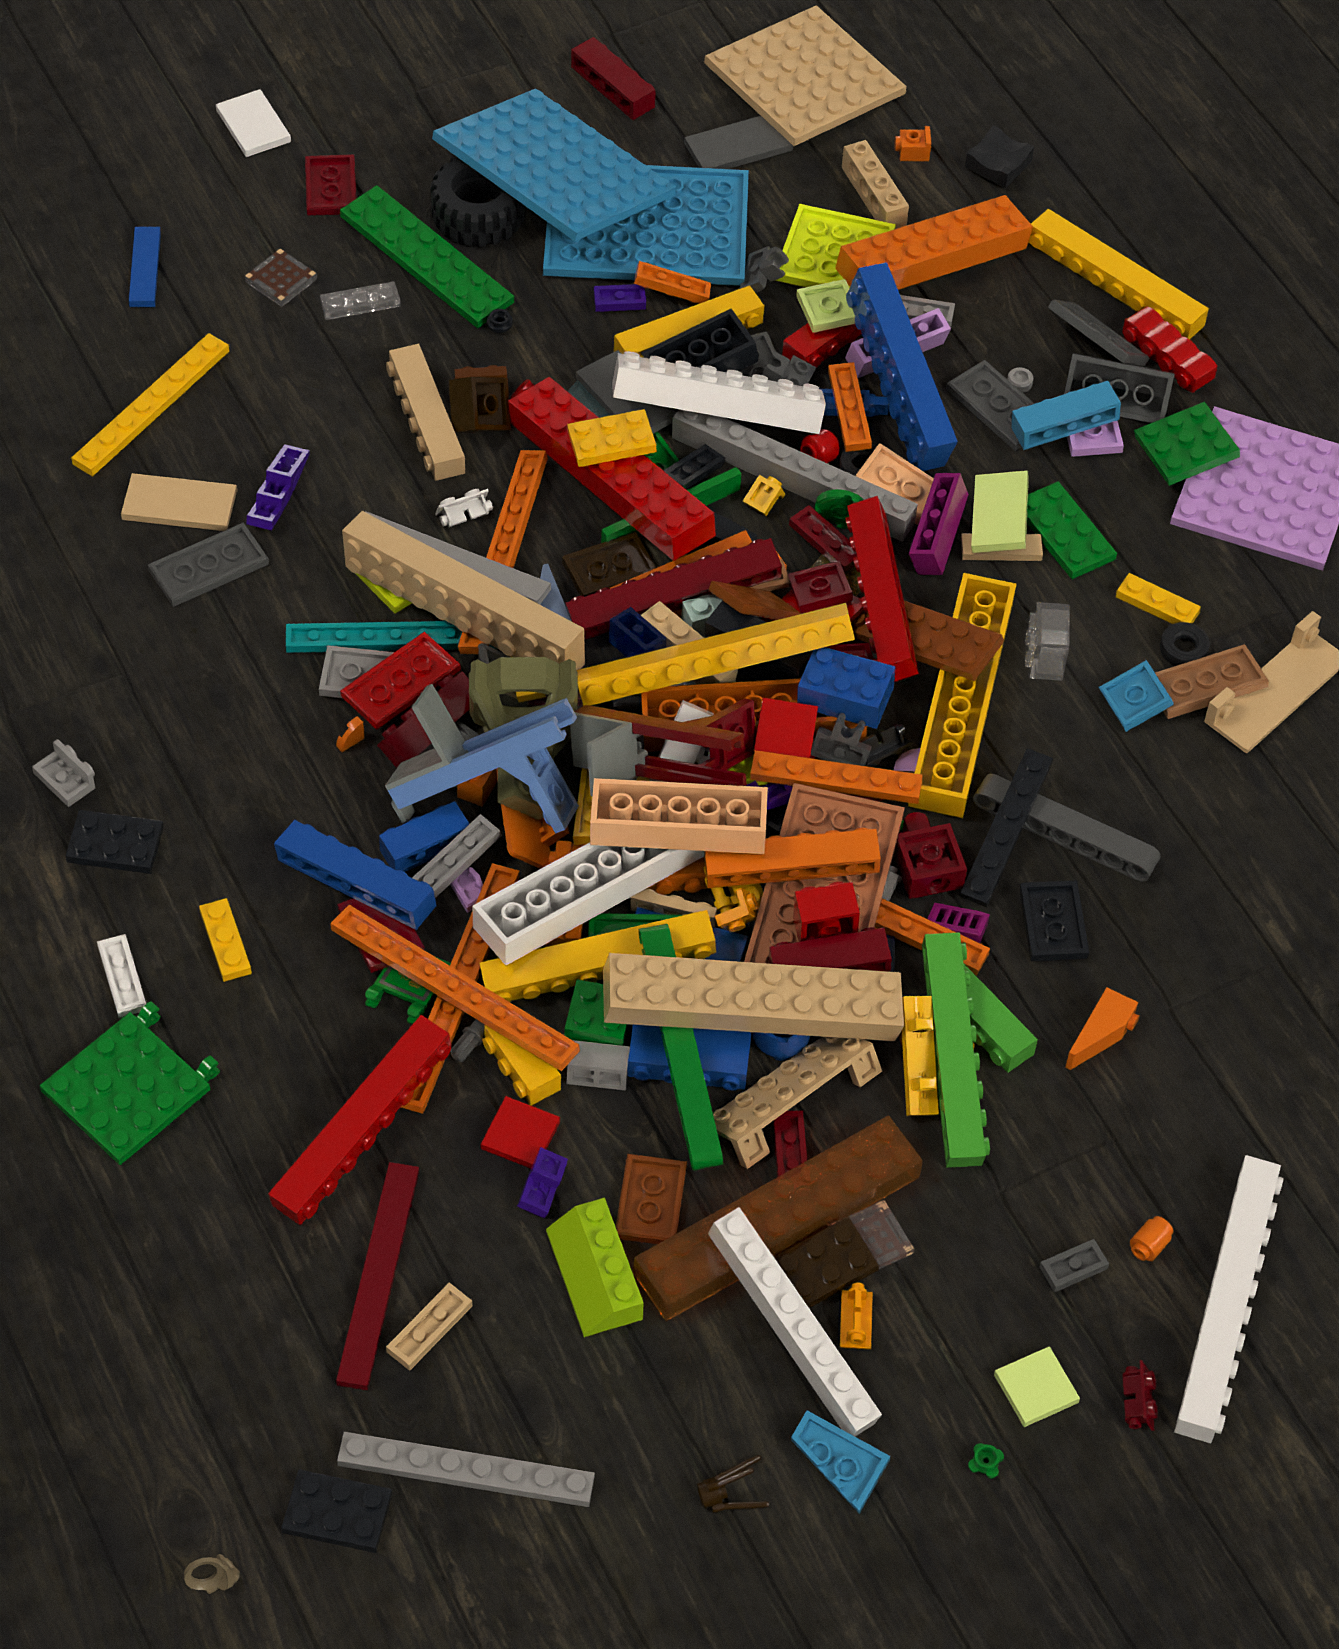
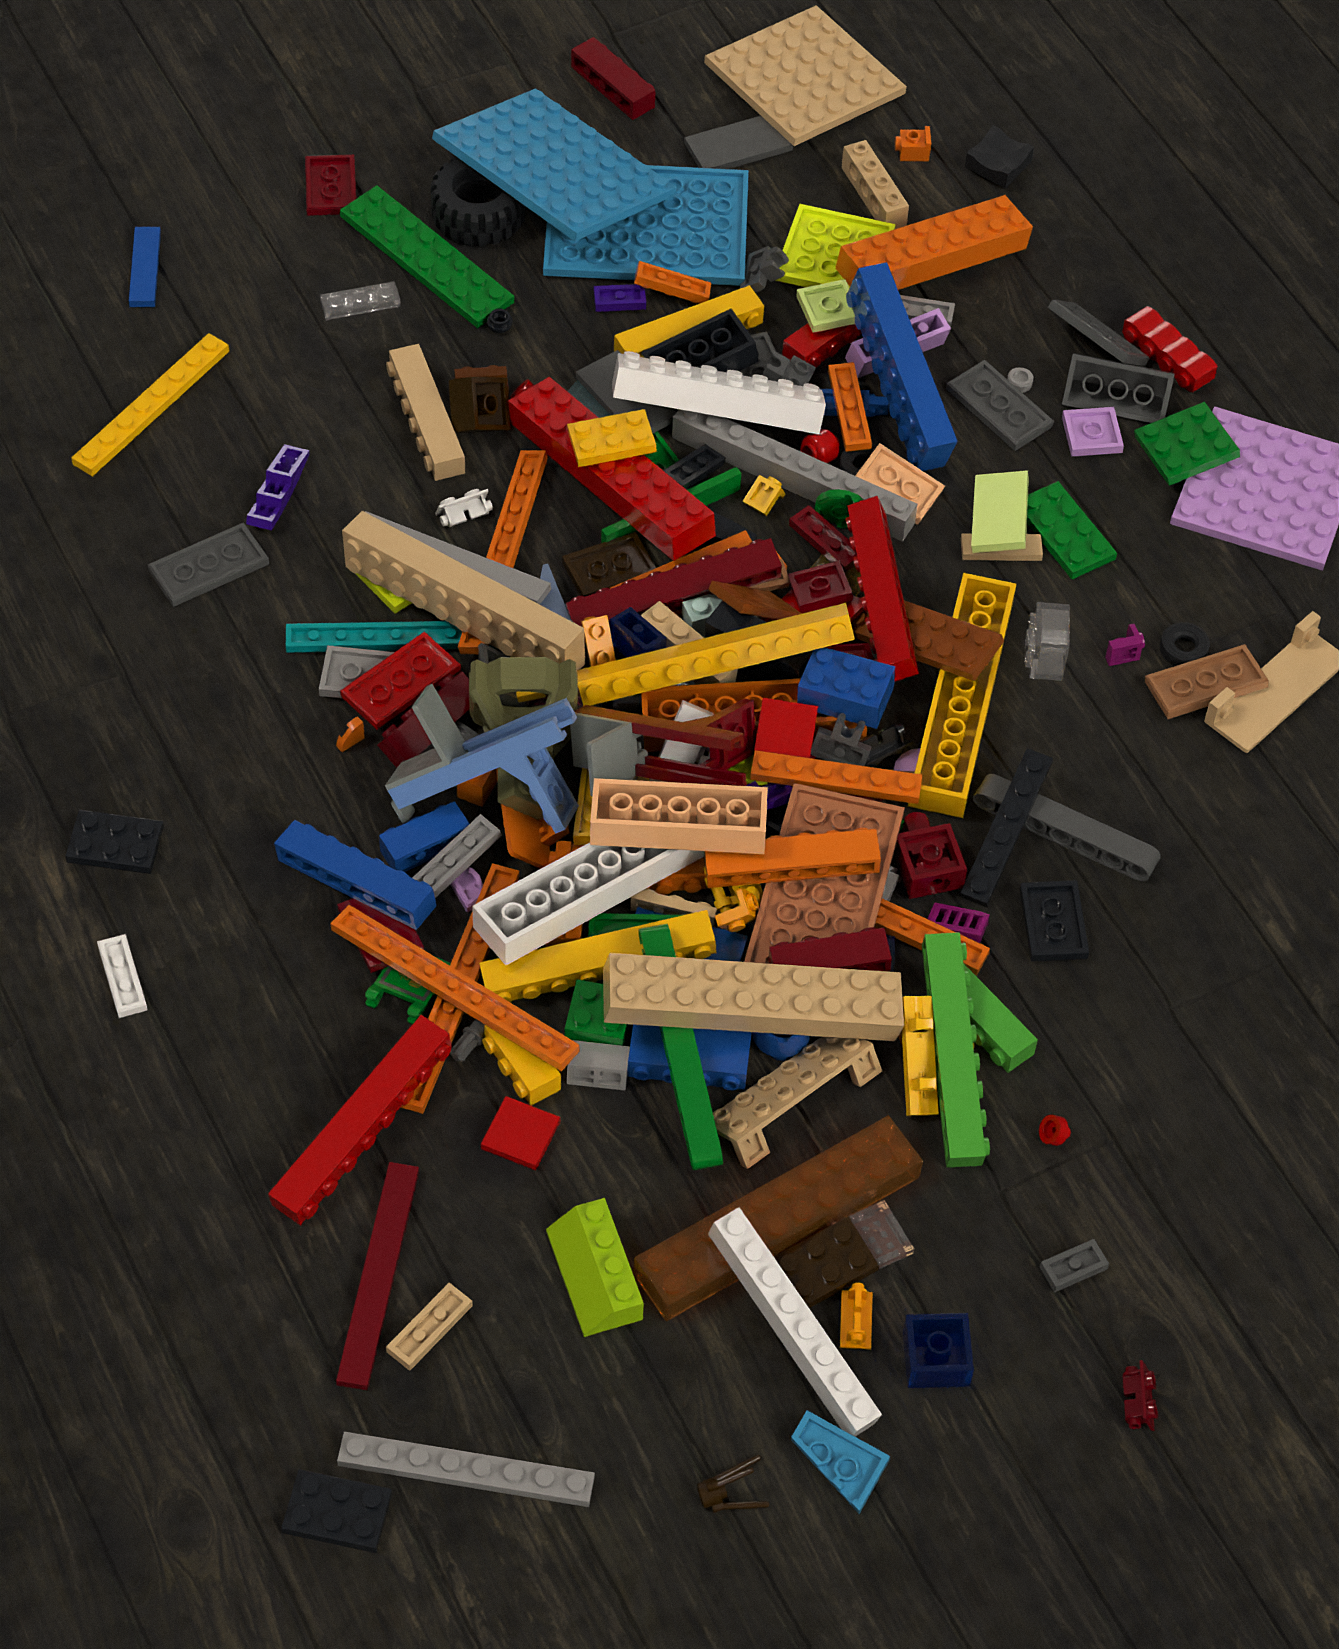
light grey bracket [32,739,95,807] -> none
green plate [39,1001,220,1165] -> none
tan tile [121,473,237,531] -> none
dark tan piece [184,1554,240,1594] -> none
yellow plate [199,898,252,982] -> none
white tile [216,89,291,157] -> none
tile [245,249,317,307] -> none
dark purple slope [517,1147,568,1218] -> none
dark orange tile [616,1154,687,1246] -> none
dark red plate [773,1111,810,1196] -> none
red brick [793,882,860,942] -> none
magenta brick [909,473,969,575] -> none
green plate [968,1443,1004,1478] -> none
yellowish green tile [994,1346,1080,1427] -> none
dark azure brick [1011,381,1121,450] -> none
yellow brick [1028,209,1209,340] -> none
orange slope [1065,987,1139,1070] -> none
dark azure plate [1099,660,1174,732] -> none
yellow plate [1116,573,1201,624] -> none
orange brick [1130,1216,1174,1261] -> none
white brick [1174,1155,1284,1443] -> none
none -> light orange hinge [581,615,616,667]
none -> clear blue brick [903,1313,974,1388]
none -> red tile [1039,1114,1071,1146]
none -> magenta bracket [1105,624,1145,666]

